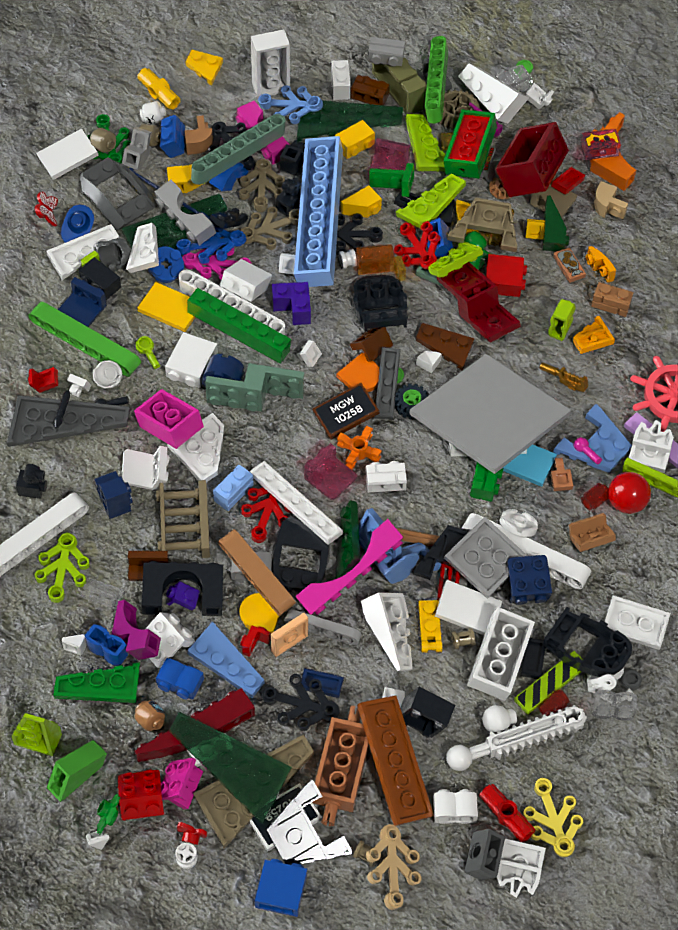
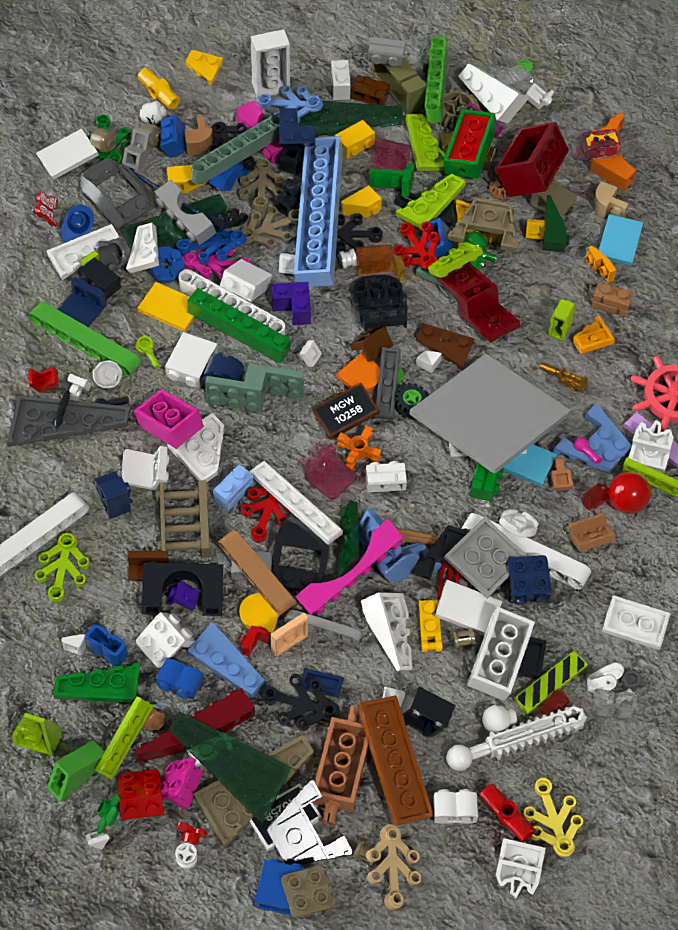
black brick [16,464,47,499] -> none
magenta arch [111,600,161,660] -> none
dark grey brick [464,829,505,880] -> none
red brick [486,254,527,297] -> none
black slope [543,607,632,677] -> none
red tile [551,167,585,195] -> none
tile [553,247,586,283] -> none
none -> lime tile [95,696,154,780]
none -> dark blue brick [279,108,316,147]
none -> dark tan bracket [281,865,336,918]
none -> medium azure tile [599,214,643,267]

